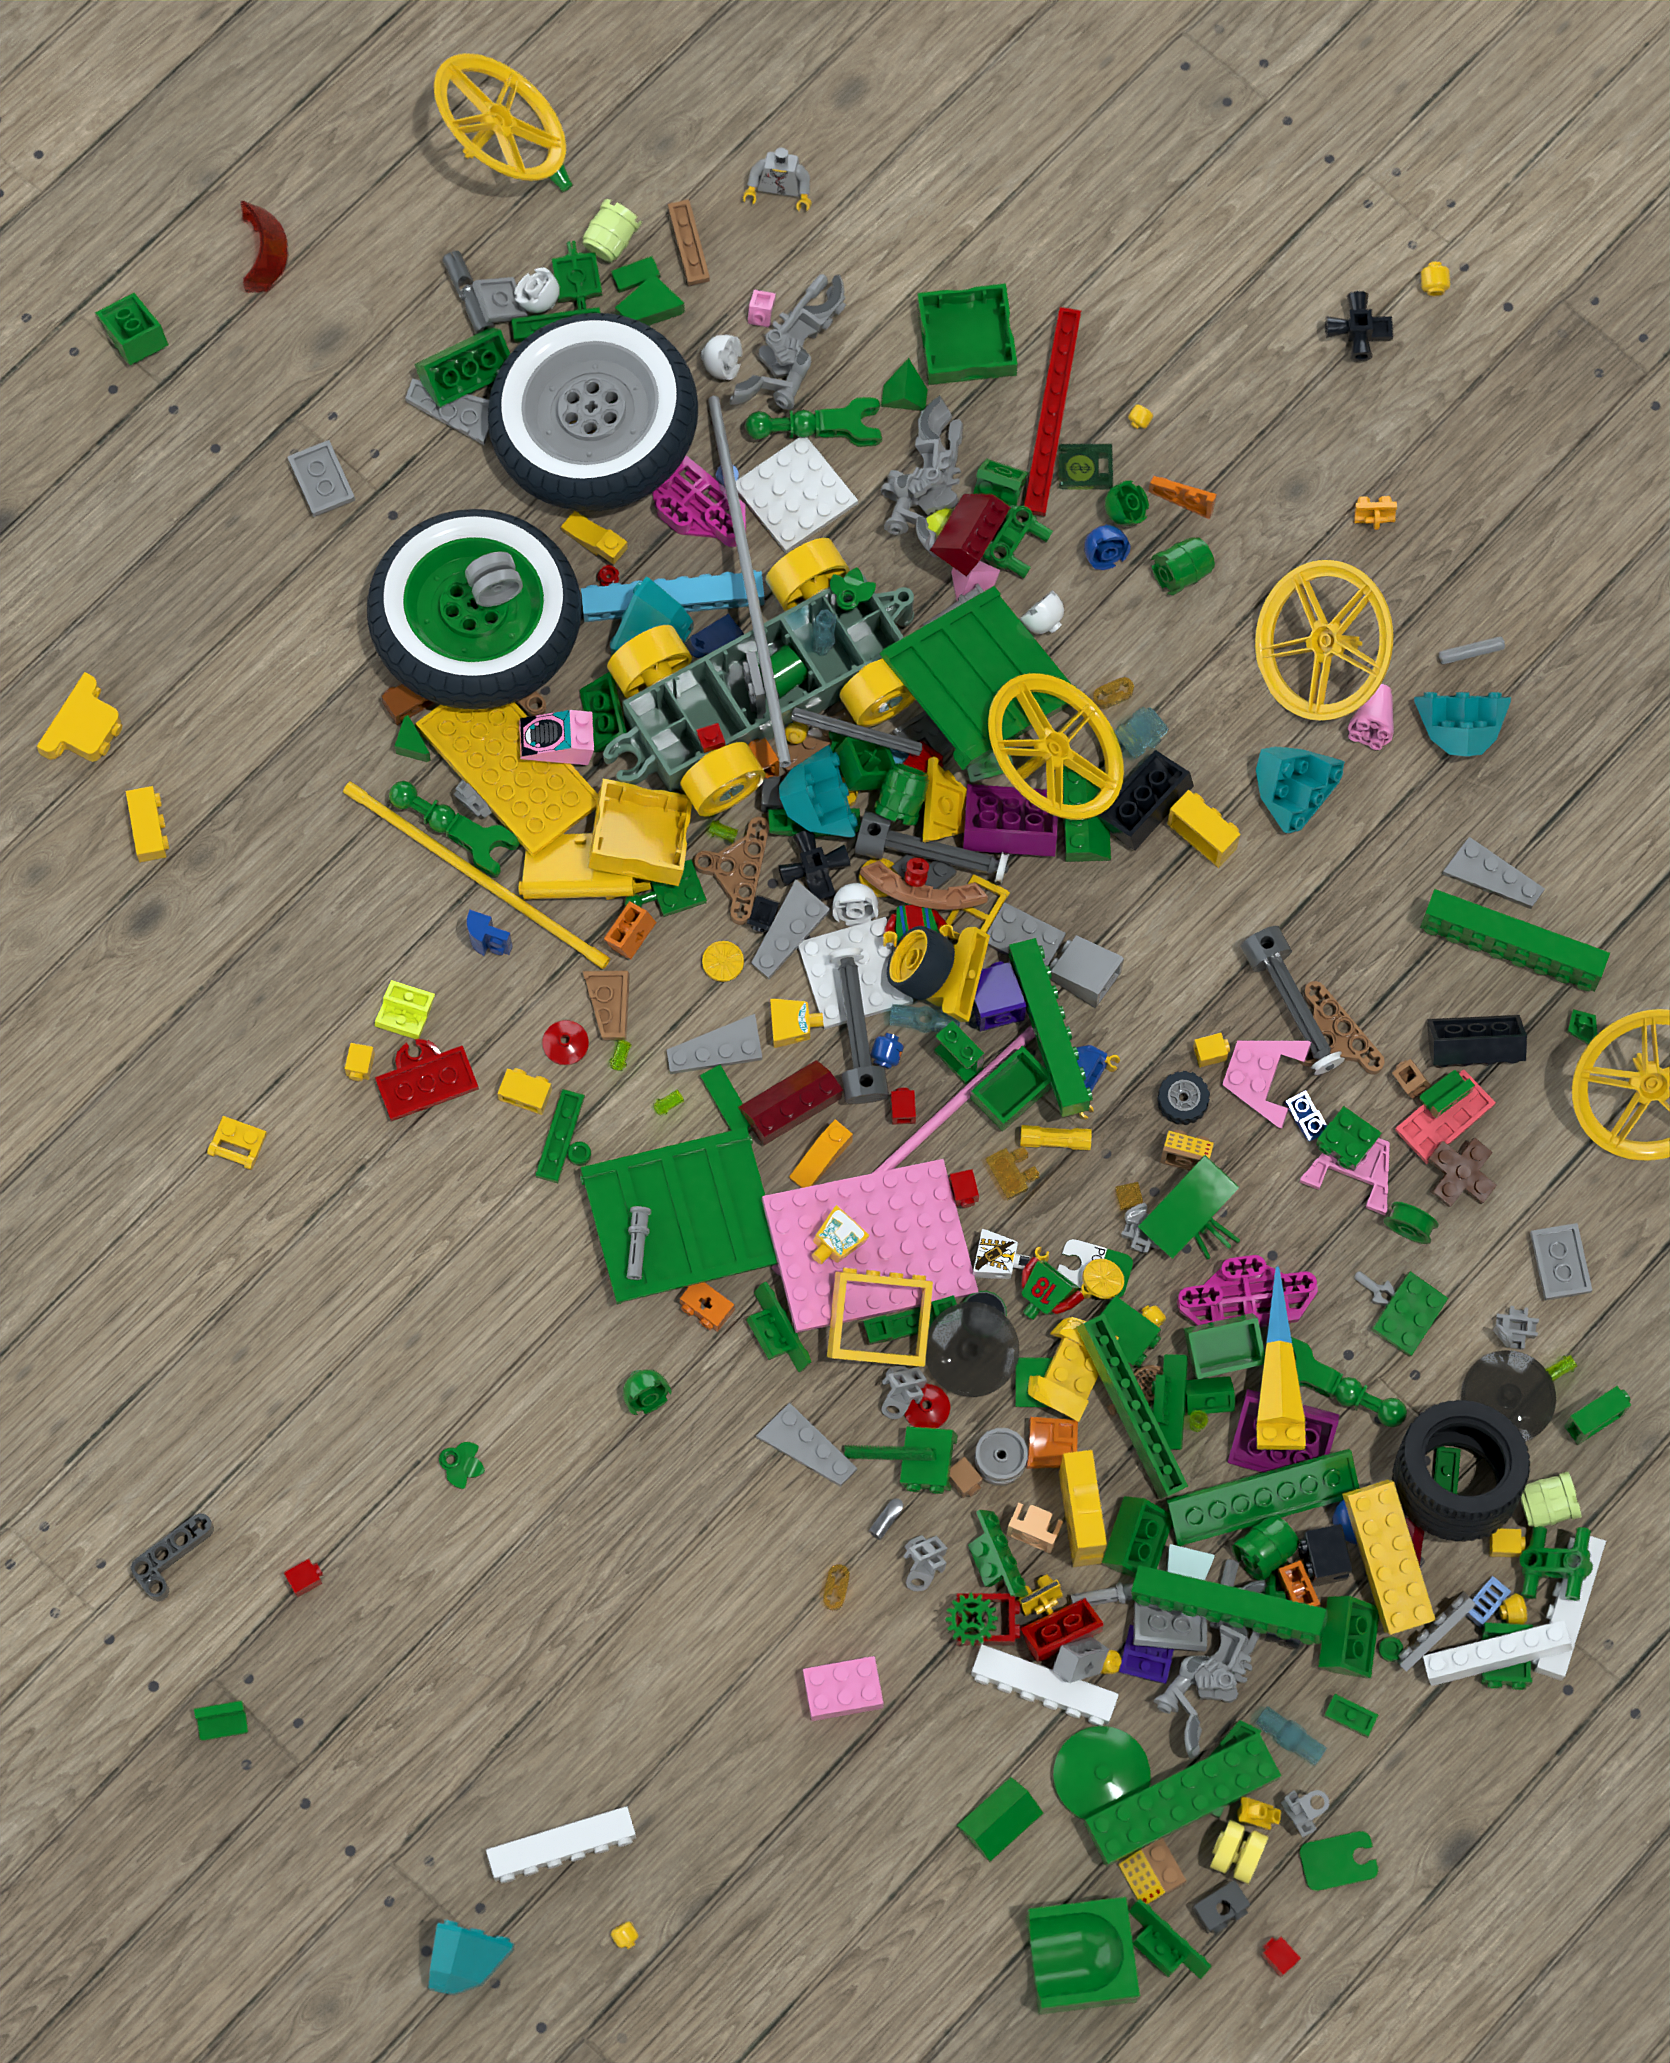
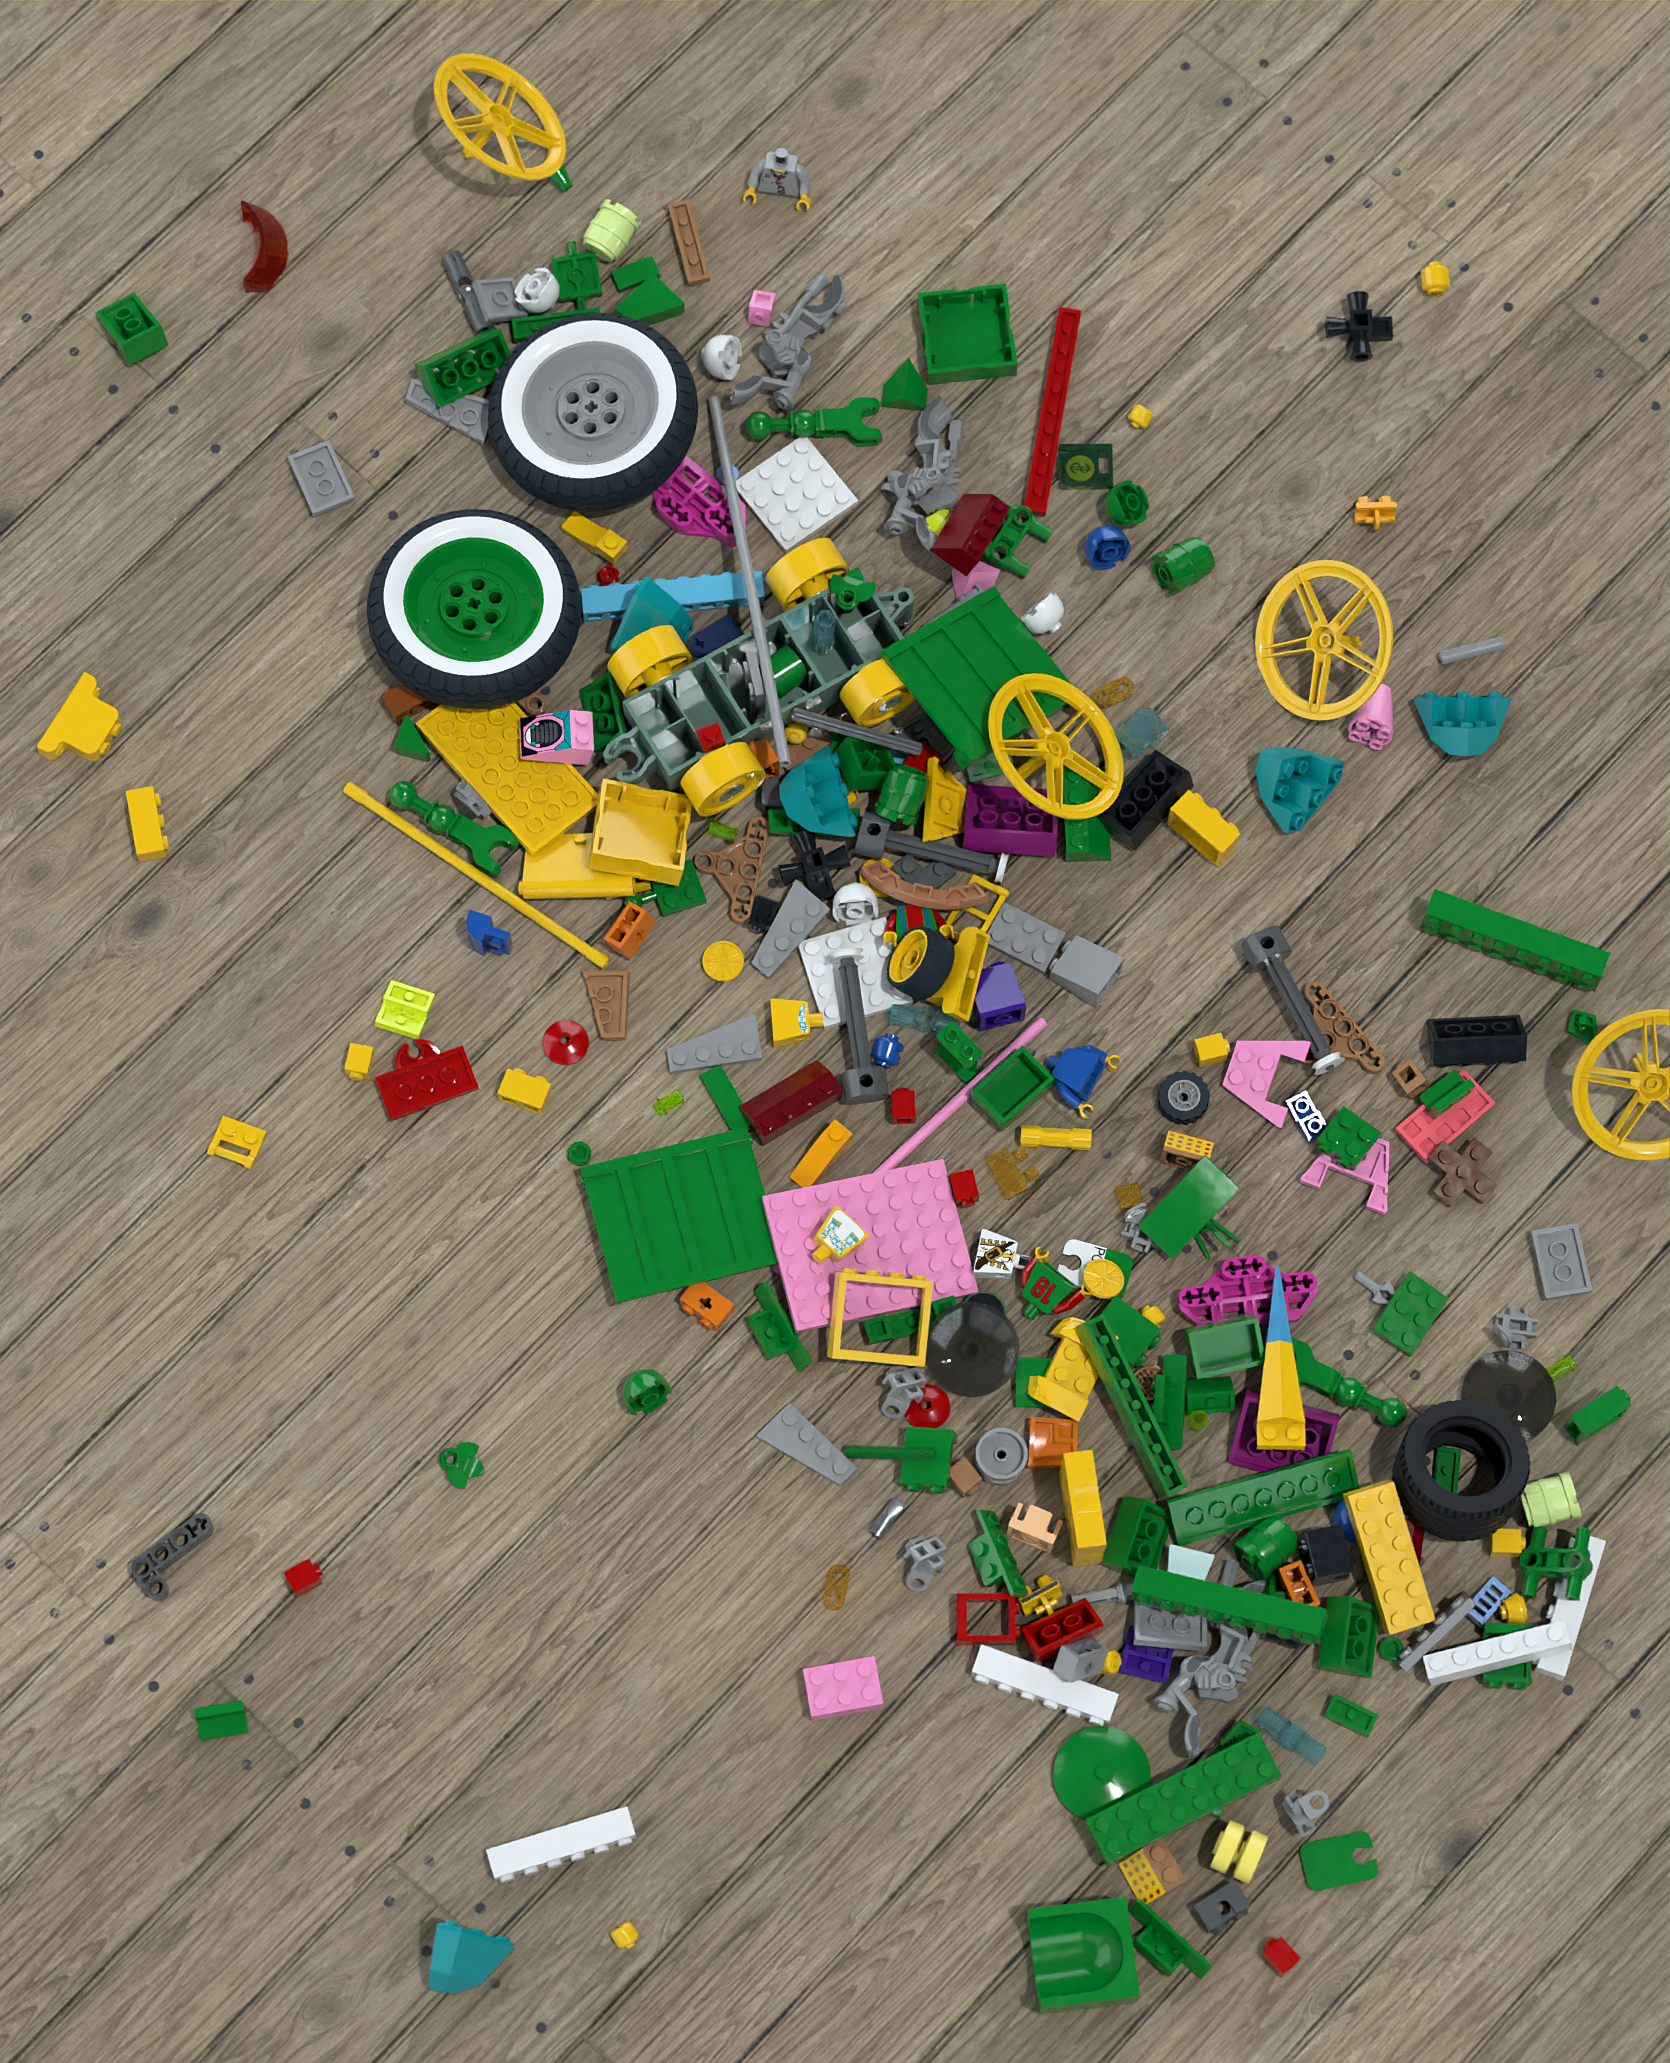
light grey wheel [465,552,523,607] -> none
green tile [535,1089,585,1184] -> none
clear neon green pin [609,1040,632,1071] -> none
light grey pin [627,1206,651,1280] -> none
red wheel [904,858,929,887] -> none
green gear [945,1593,998,1647] -> none
green slope [957,1777,1044,1862] -> none
green bracket [973,458,1029,506] -> none
green brick [1008,938,1093,1117] -> none
orange wing [1149,476,1217,520] -> none
yellow hips [1237,1797,1281,1830] -> none
green wheel [1383,1202,1439,1244] -> none
light grey wing [1442,837,1545,909] -> none

